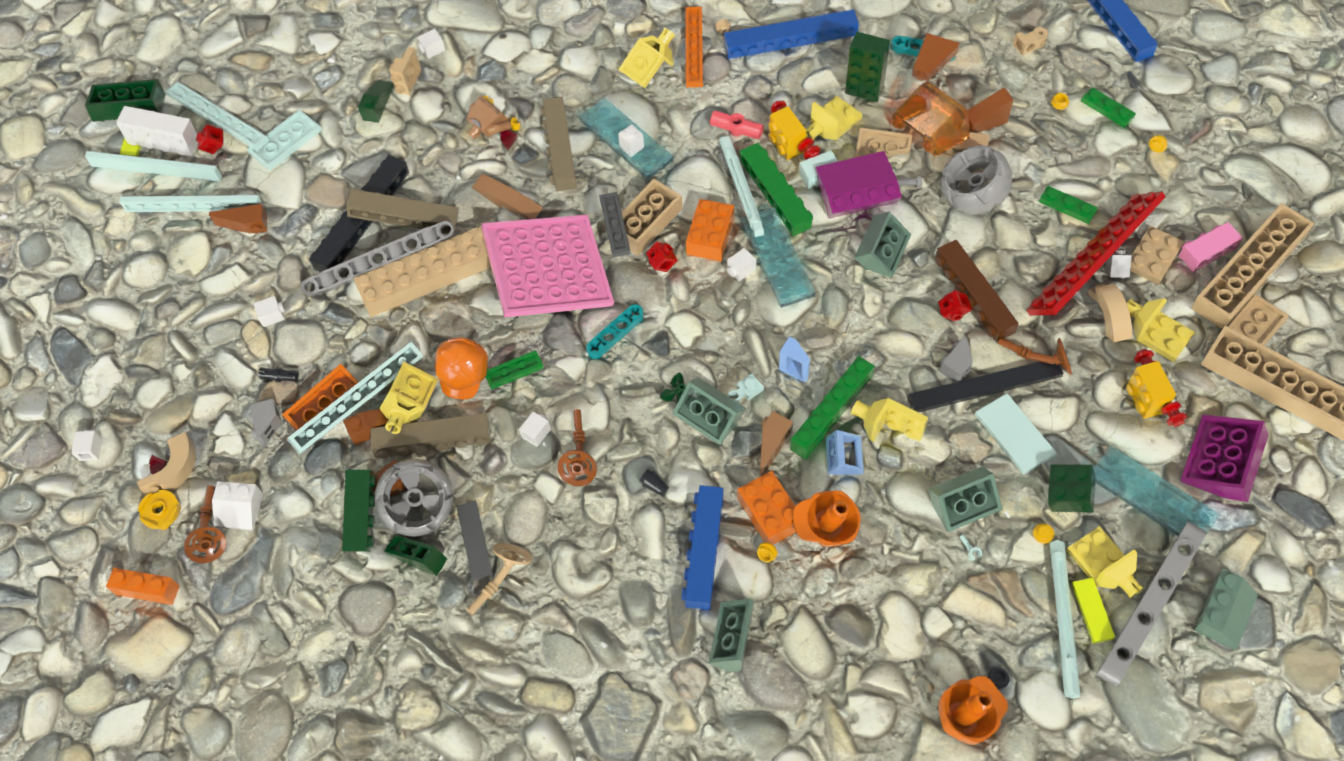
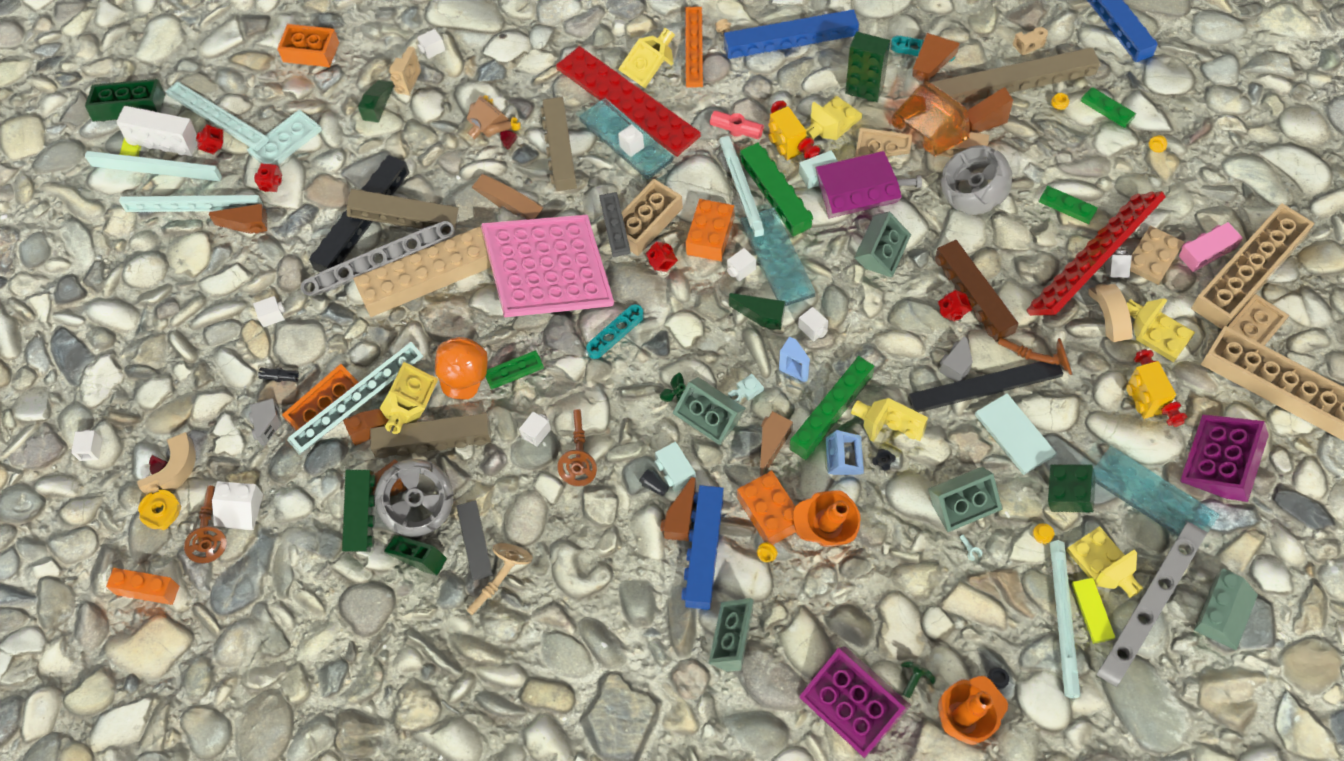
none -> red brick [254,163,282,192]
none -> orange brick [277,24,339,67]
none -> red plate [556,46,701,157]
none -> light aqua brick [654,442,696,492]
none -> dark orange slope [661,477,696,541]
none -> dark green slope [729,293,785,330]
none -> white brick [798,307,828,341]
none -> magenta slope [799,646,911,758]
none -> black plate [872,449,896,471]
none -> dark green plant [900,661,936,699]
none -> dark tan brick [927,47,1100,110]

